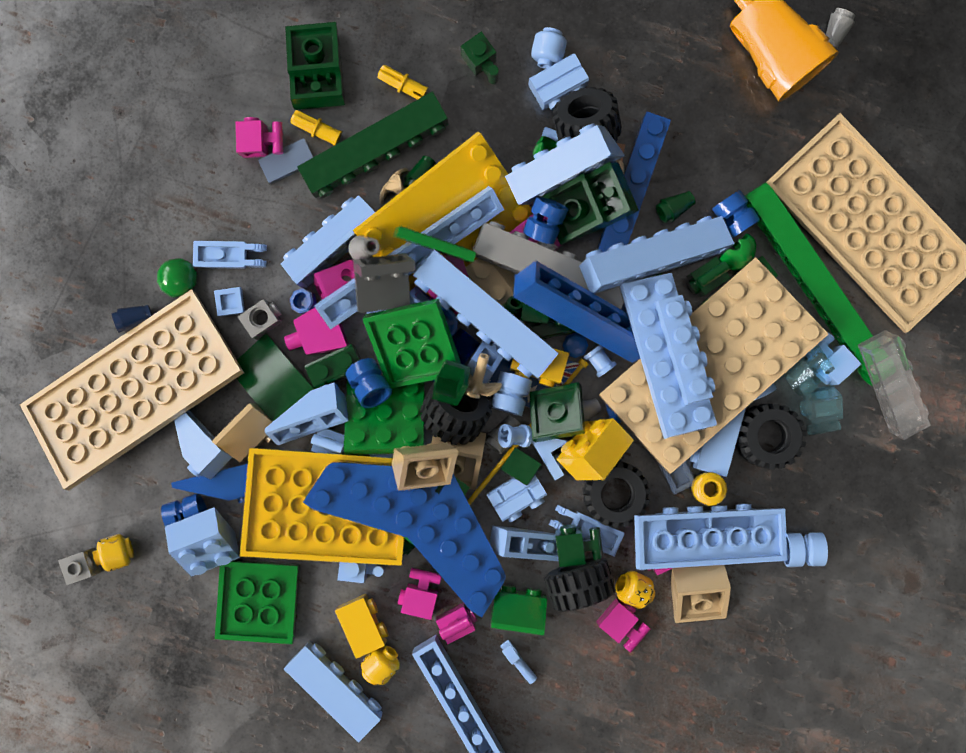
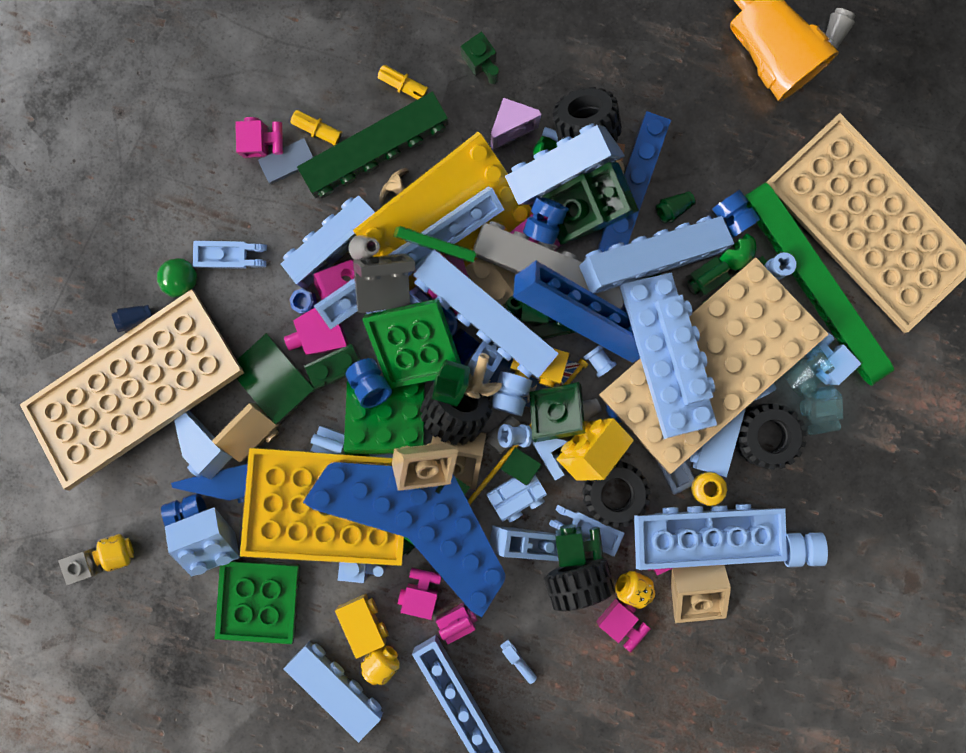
light blue plate [214,287,245,317] -> none
light grey brick [238,299,282,340] -> none
light blue slope [265,383,348,445] -> none
dark green slope [285,22,345,110] -> none
dark green cone [404,155,436,188] -> none
green slope [491,584,547,635] -> none
light blue brick [528,54,589,110] -> none
light blue head [531,27,567,69] -> none
blue tile [562,333,588,359] -> none
clear brick [858,330,931,440] -> none
none -> lavender slope [491,98,541,150]
none -> light blue bush [764,252,796,280]

